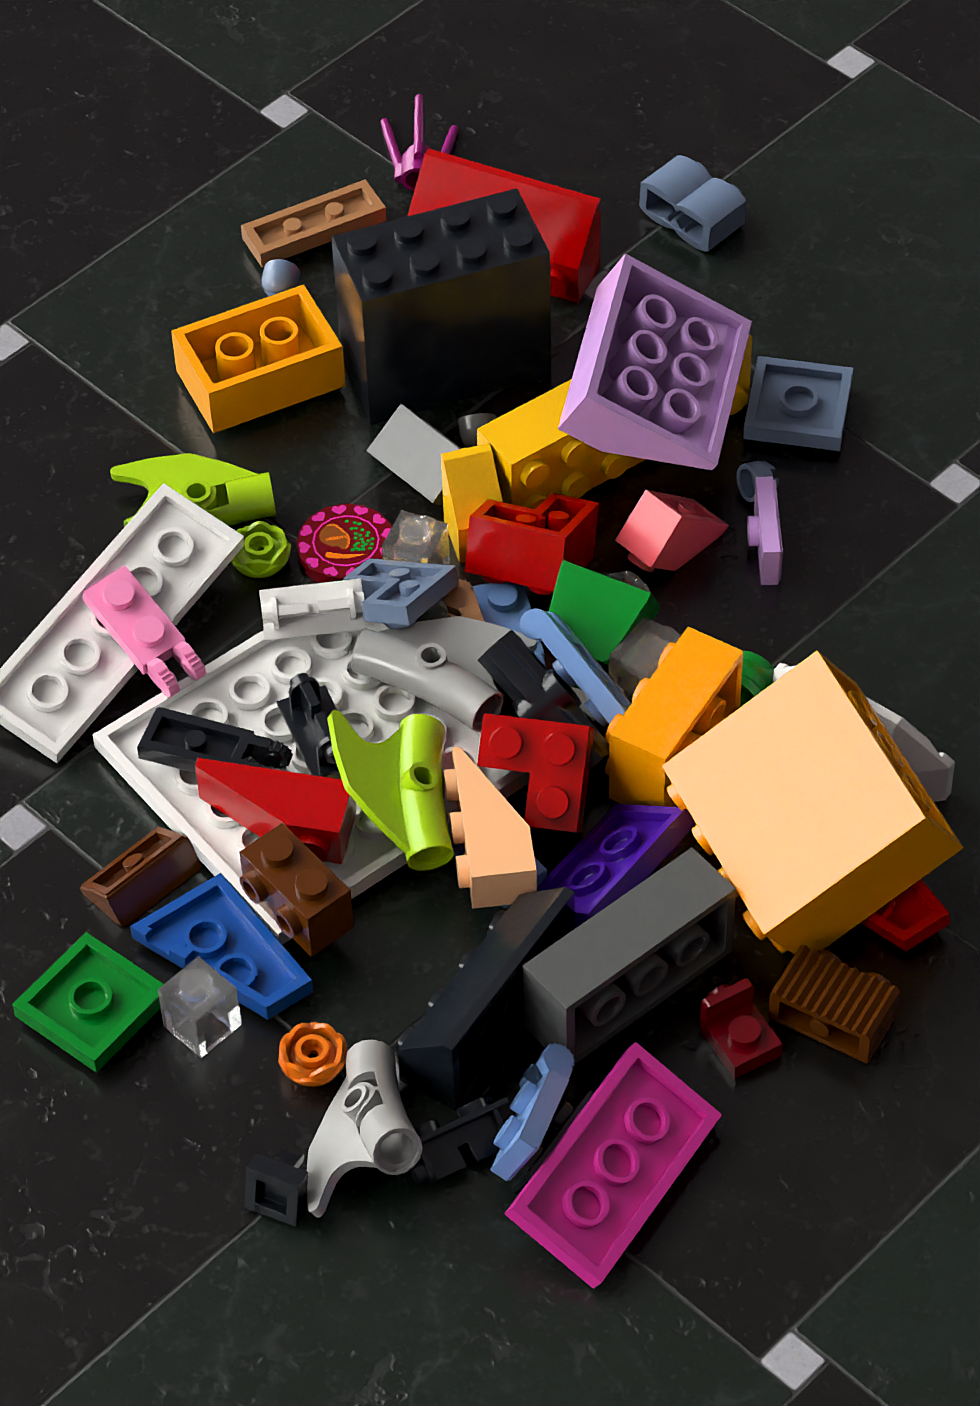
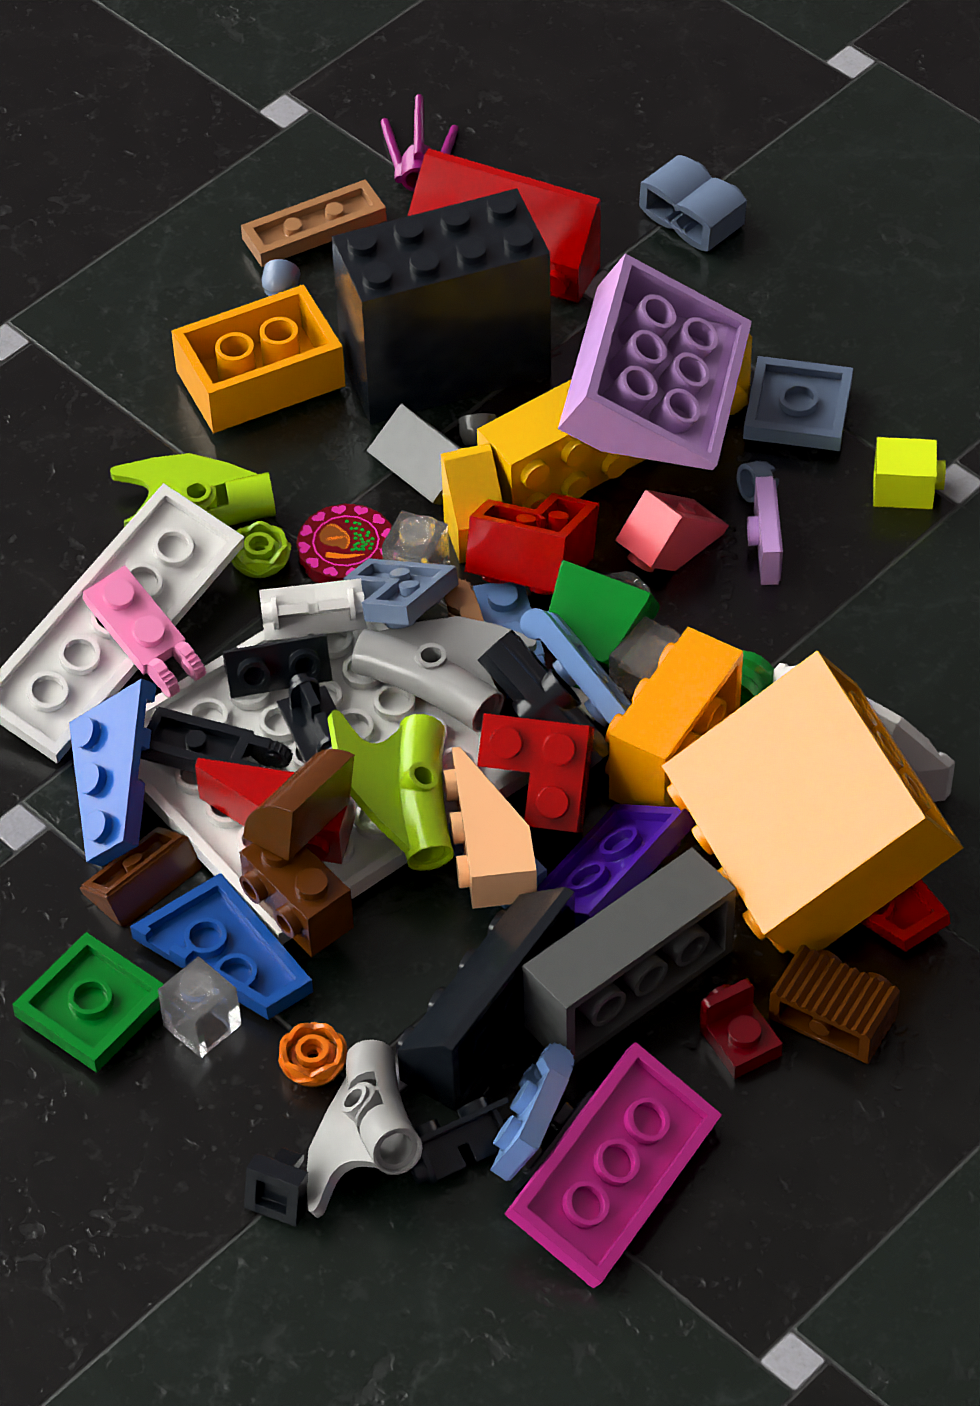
none -> wing [69,678,156,867]
none -> black hinge [223,633,333,699]
none -> reddish brown brick [243,749,355,861]
none -> neon yellow brick [873,437,946,509]

